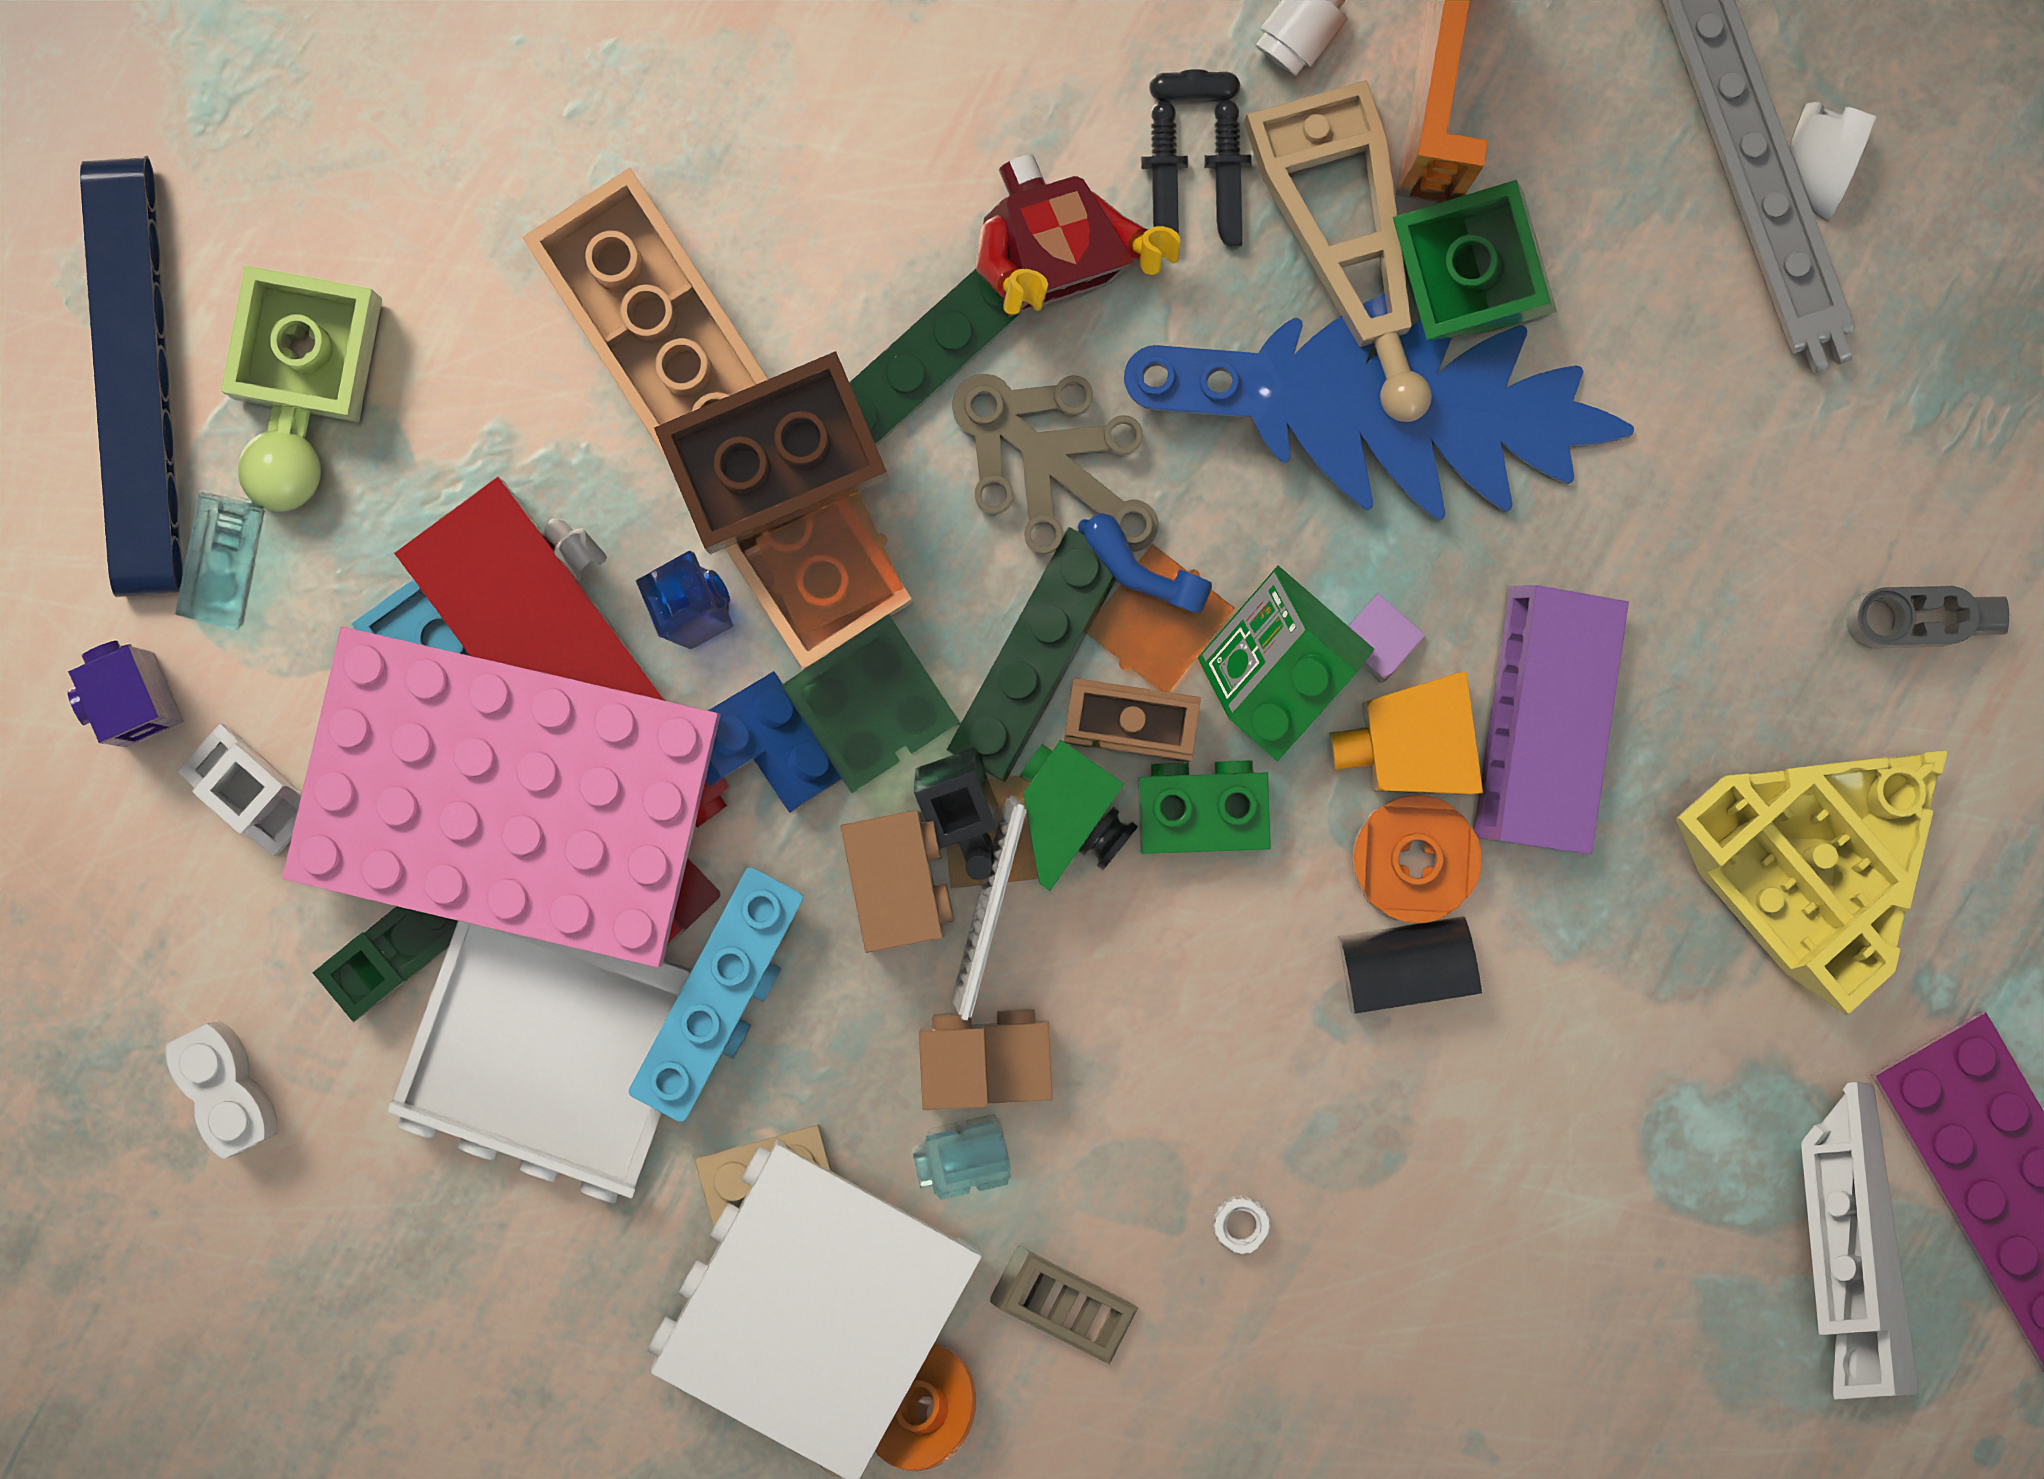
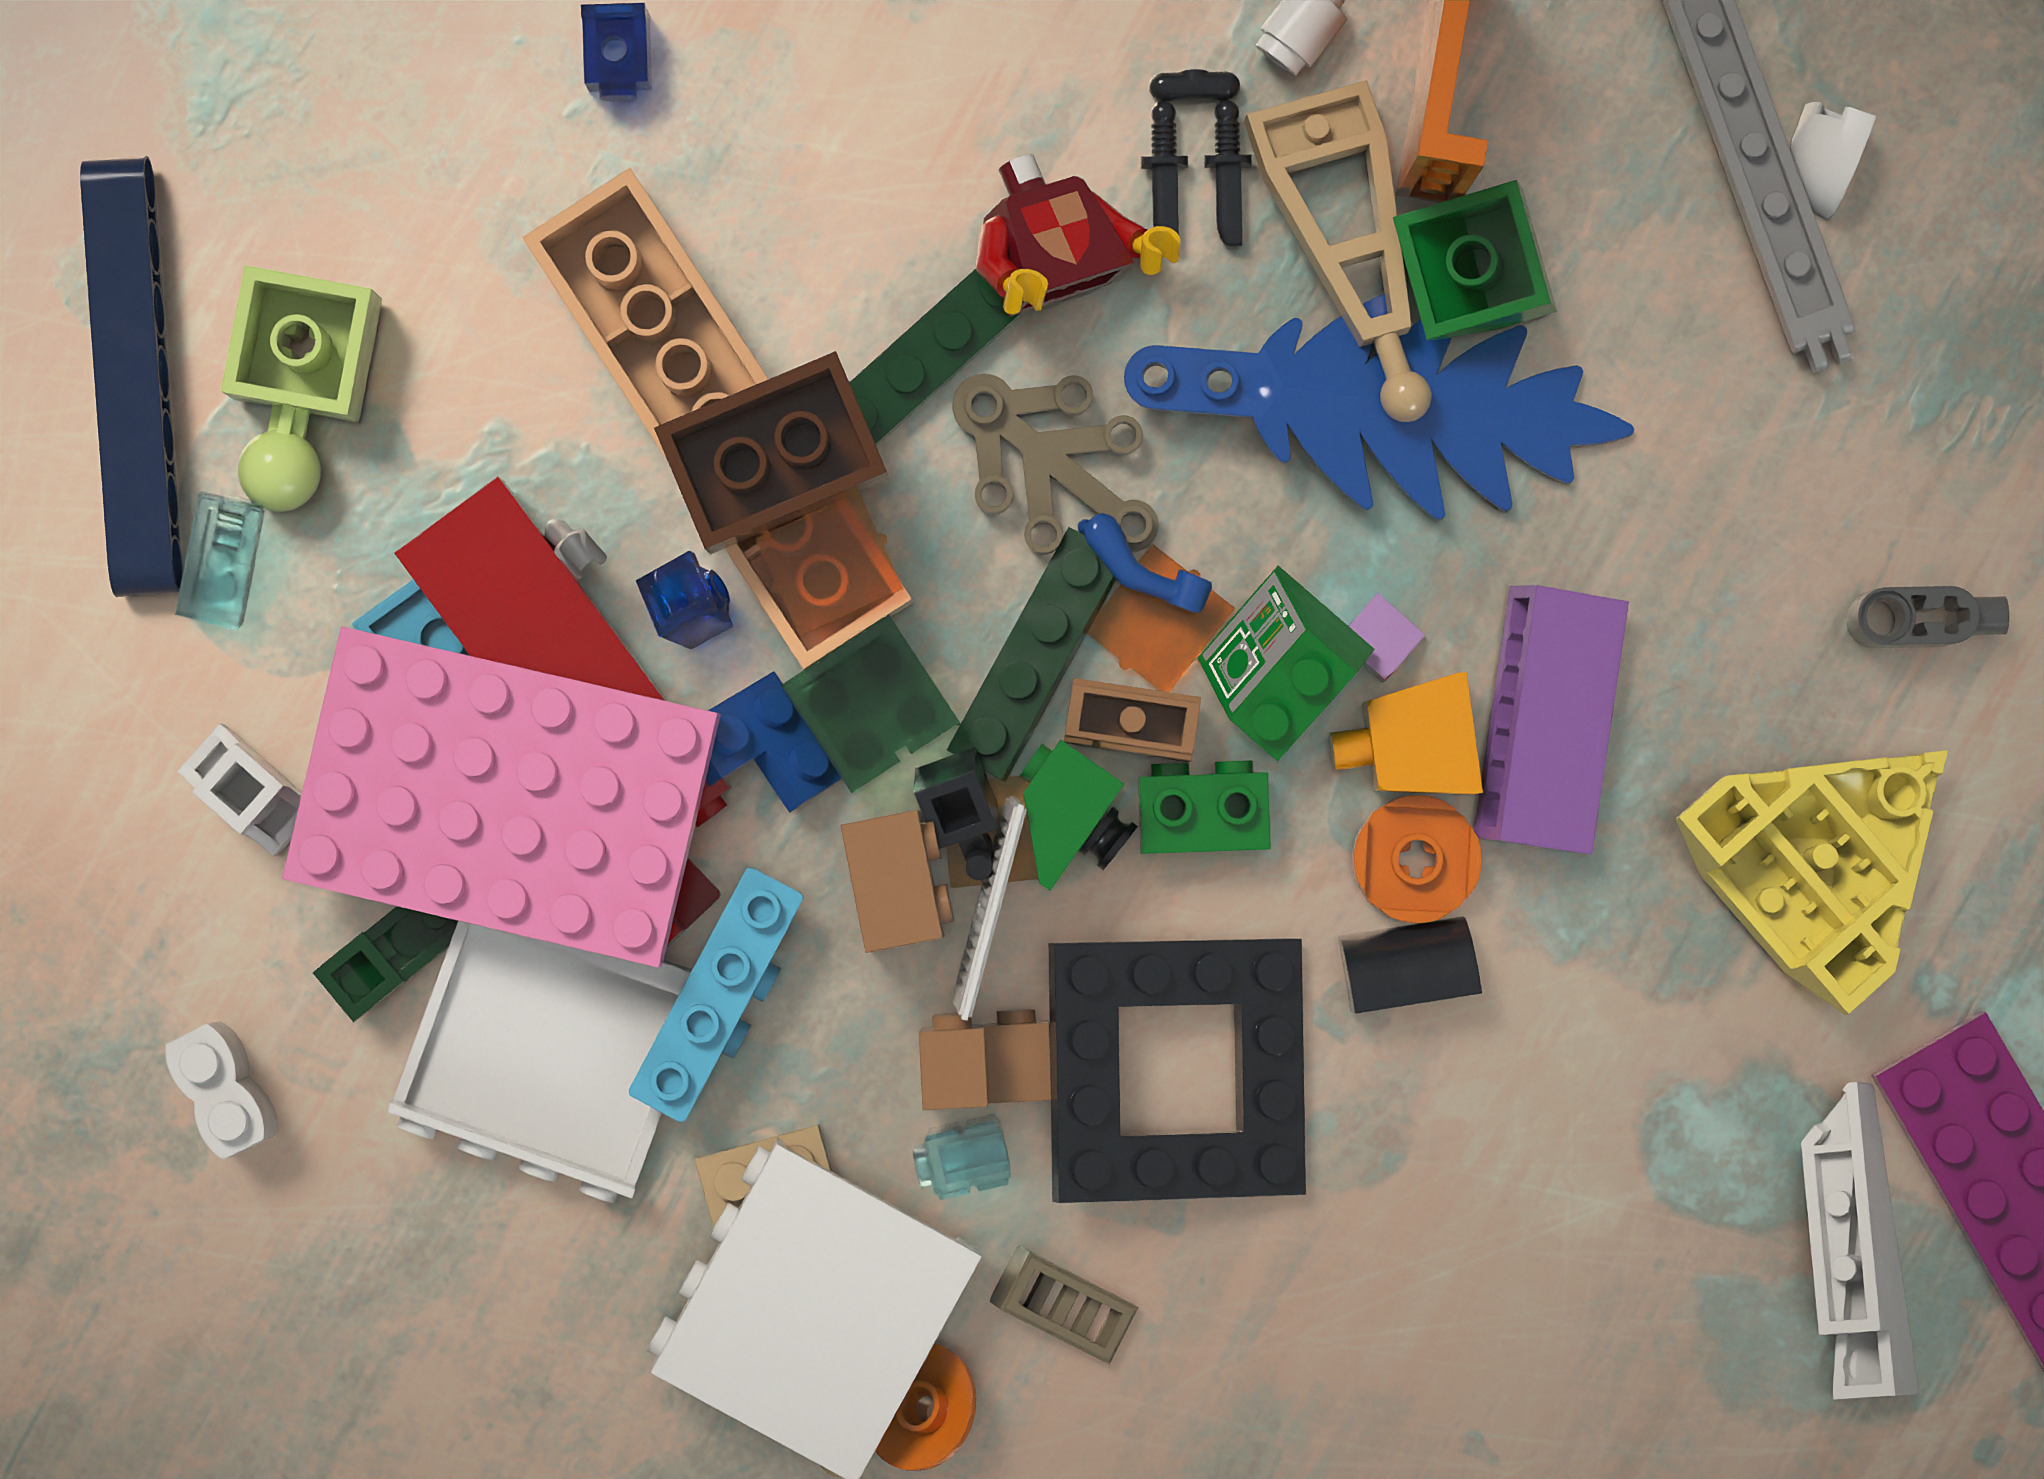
dark purple brick [67,640,184,747] -> none
white axle [1212,1195,1271,1255] -> none
none -> clear blue brick [581,2,652,102]
none -> black plate [1048,938,1306,1203]

